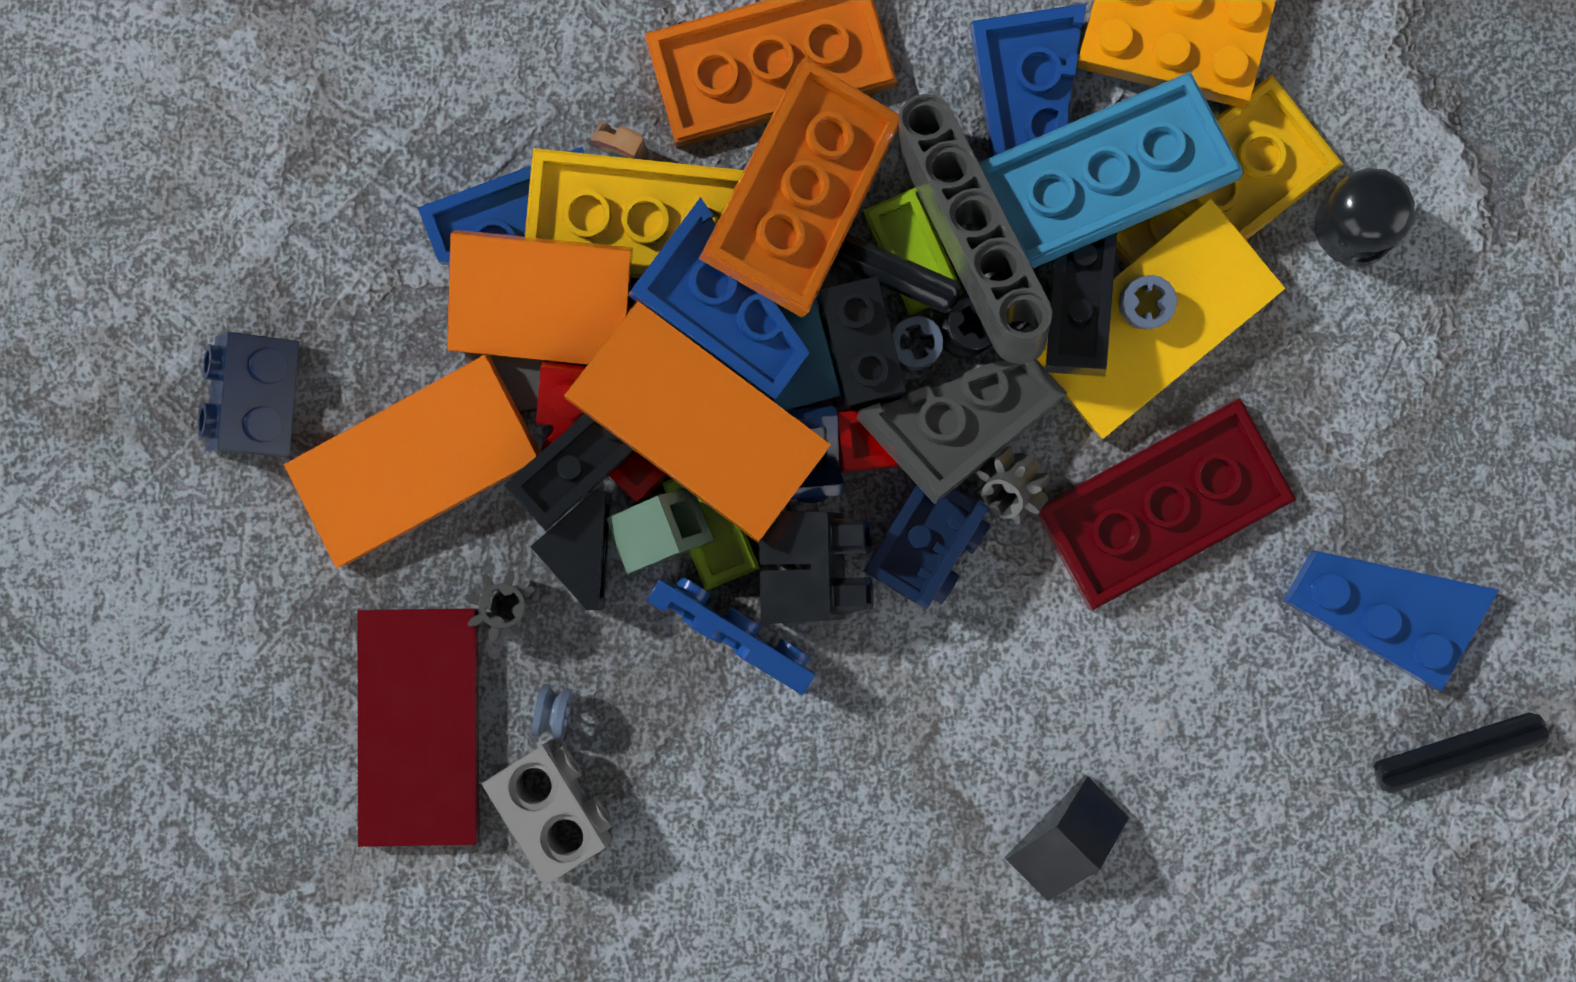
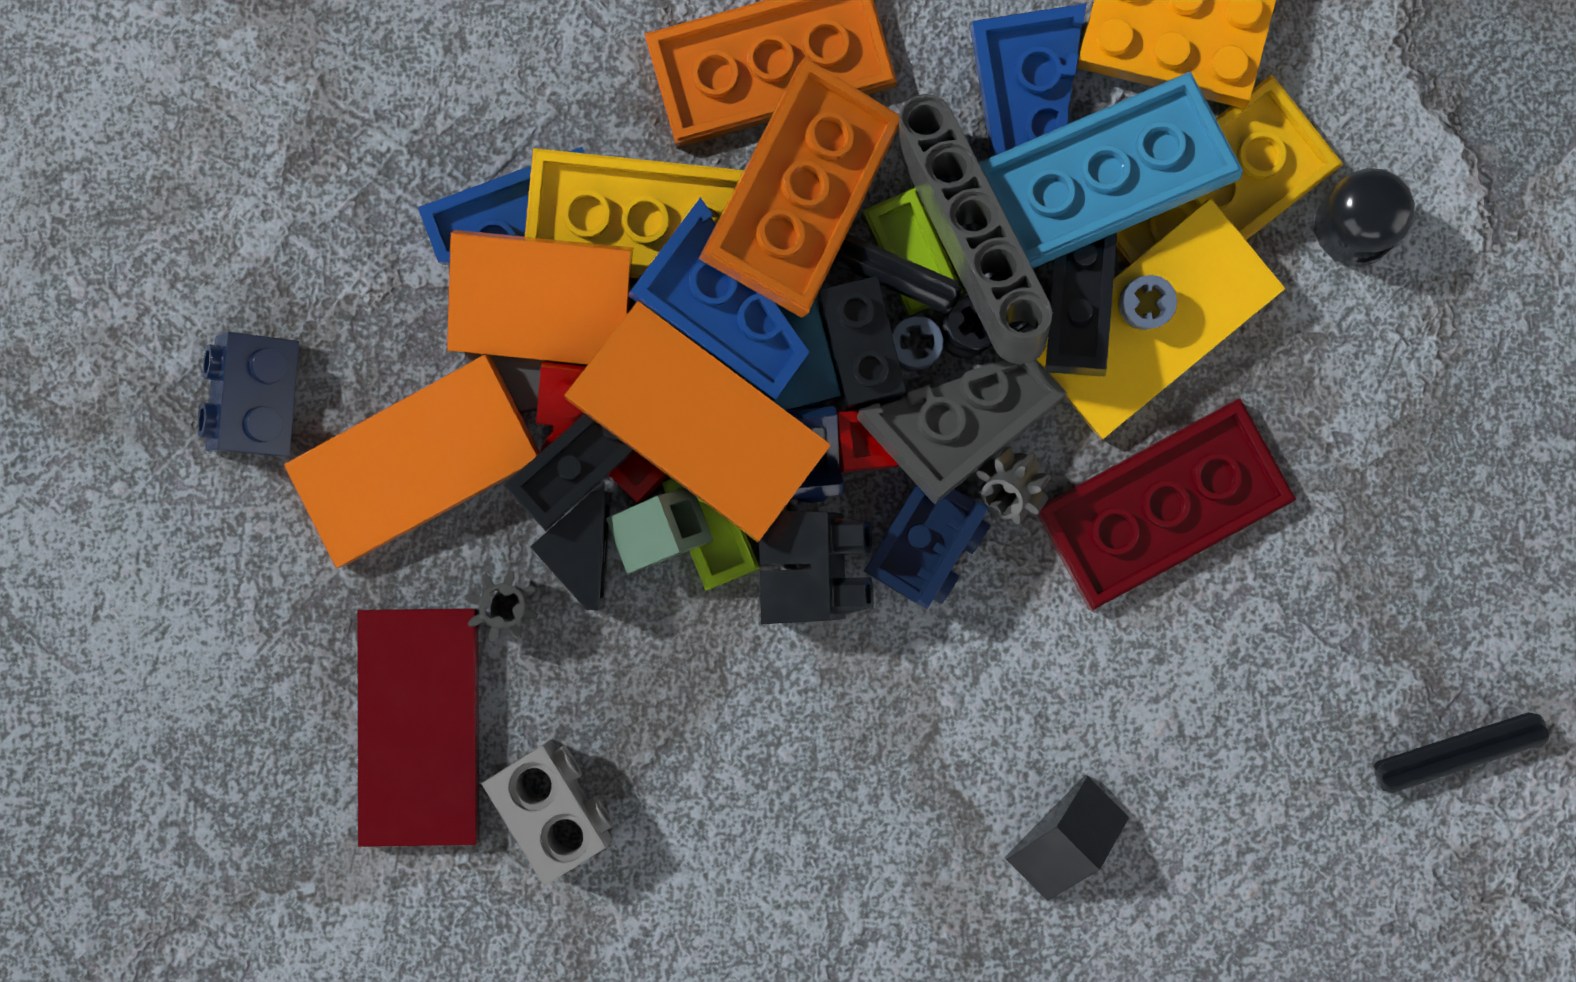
sand blue bush [532,684,573,741] -> none
medium nougat tile [589,122,648,160] -> none
blue wing [646,576,815,695] -> none
blue wing [1283,551,1499,691] -> none

